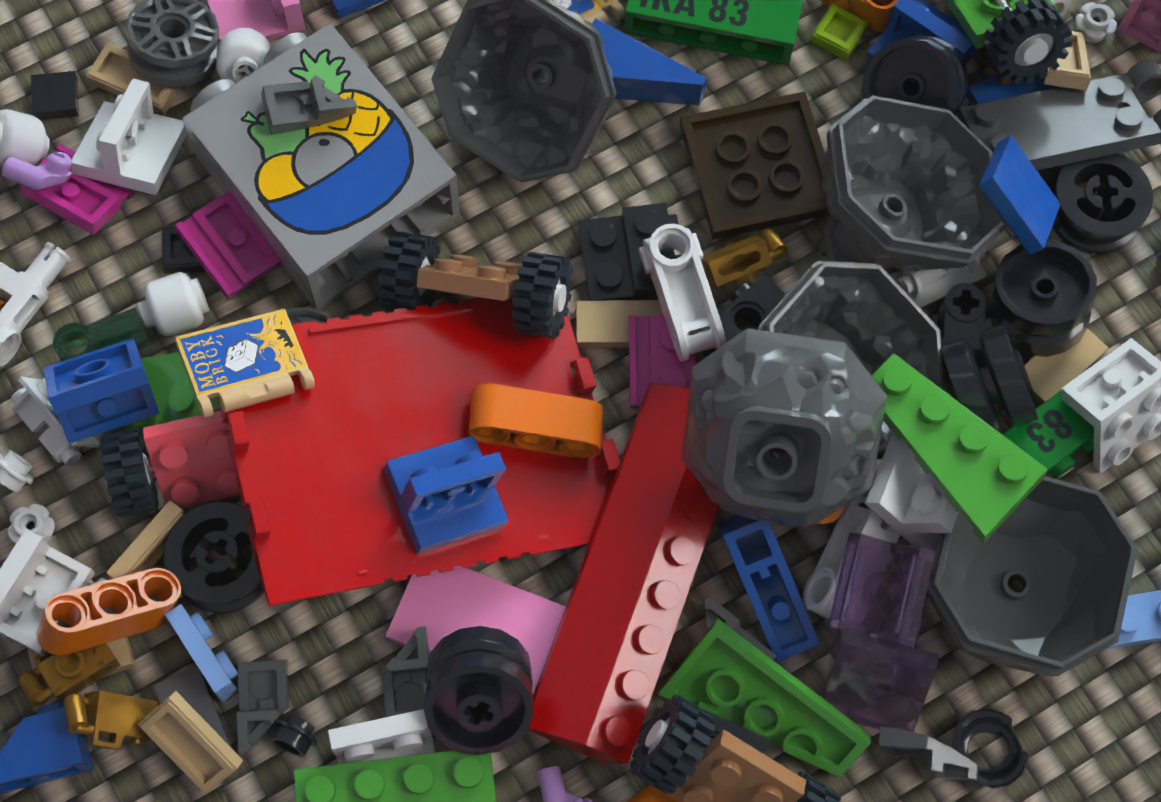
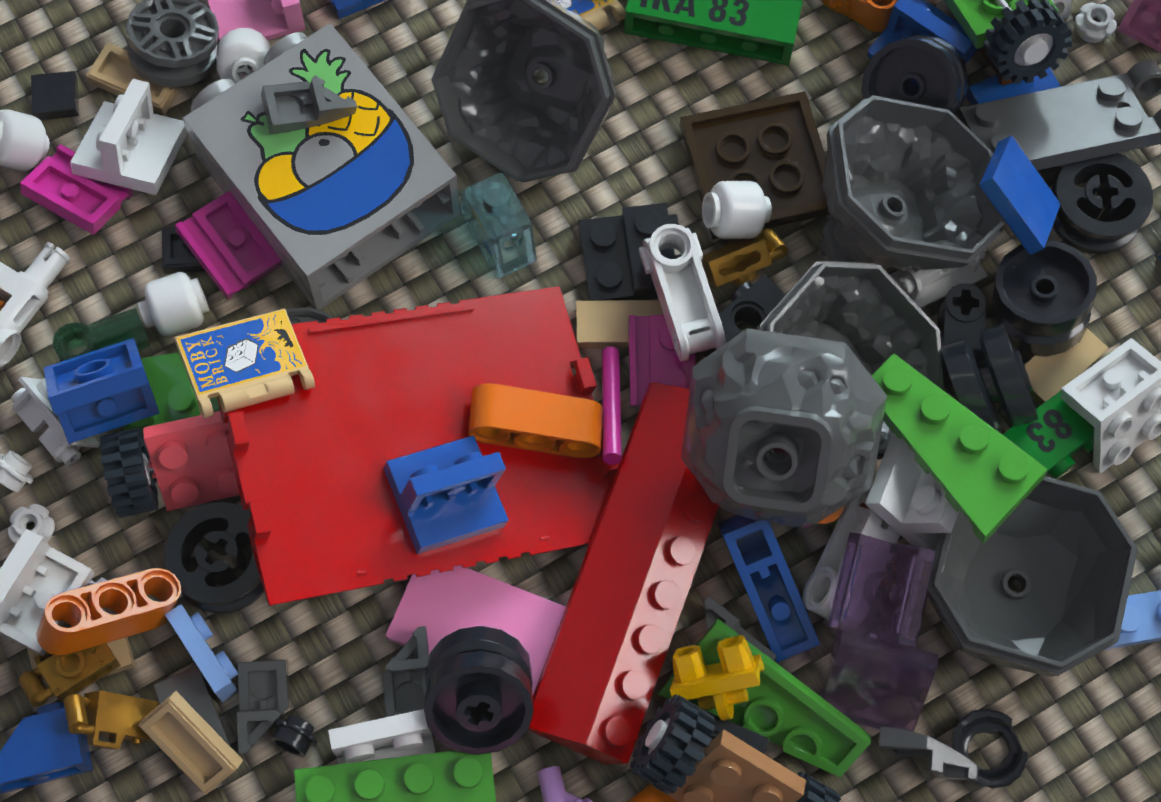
lavender arm [2,152,72,190] -> none
tan tile [106,500,185,579] -> none
black plate [377,231,573,339] -> none
blue slope [592,18,707,106] -> none
lime tile [810,3,869,61] -> none
tan tile [1043,31,1091,91] -> none
none -> clear light blue torso [460,173,537,279]
none -> dark pink bar [602,347,622,464]
none -> yellow hips [669,635,764,721]
none -> white head [702,181,772,239]

